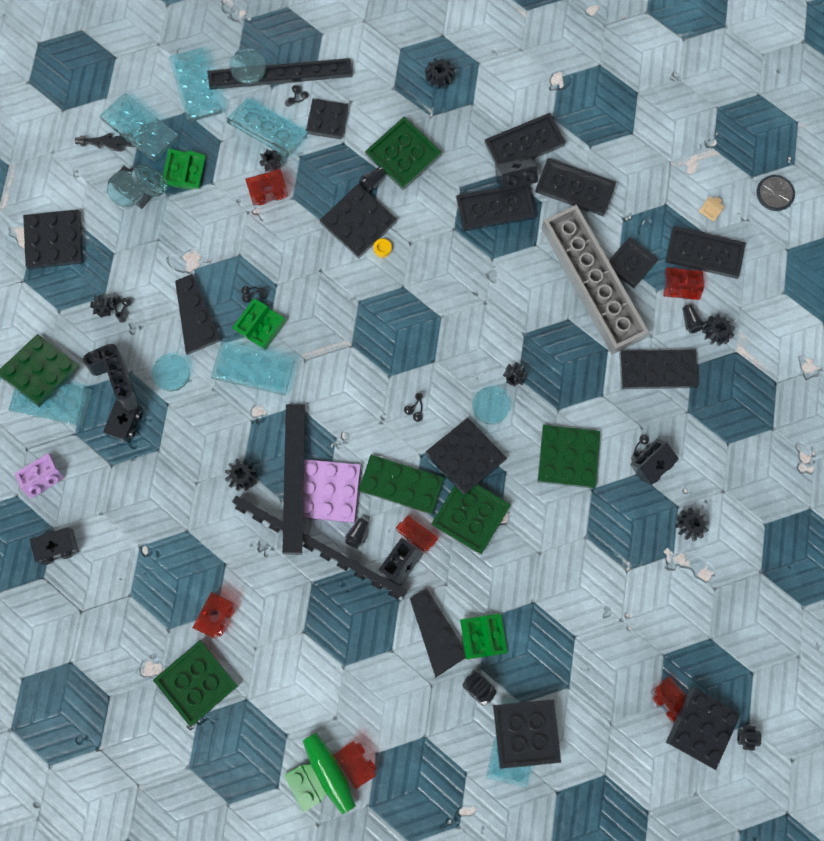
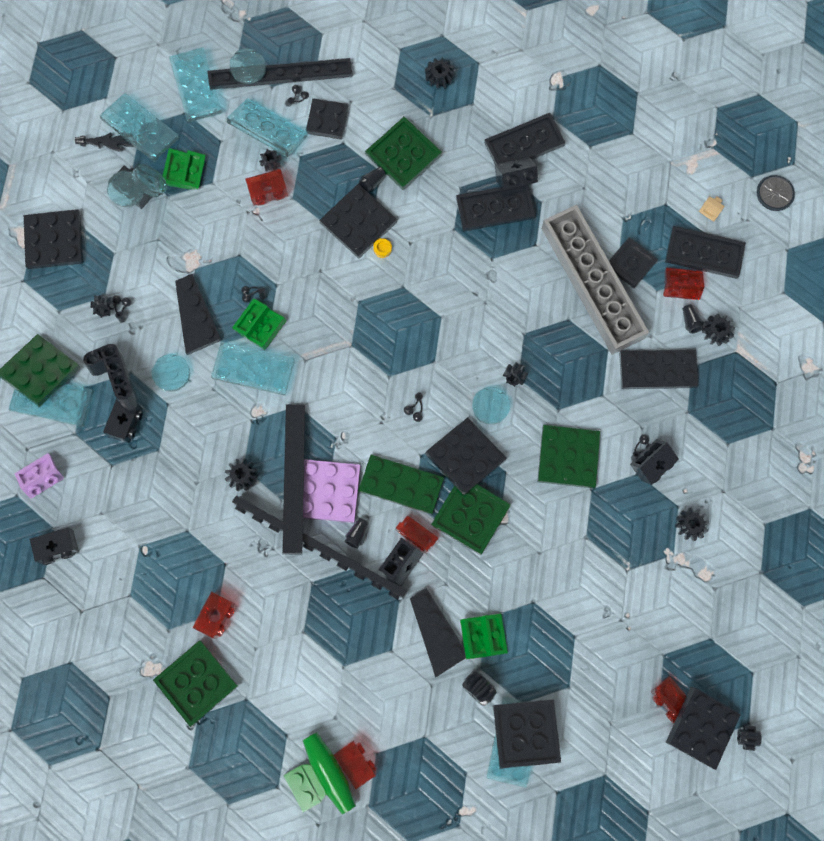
black plate [535,158,617,217] -> none

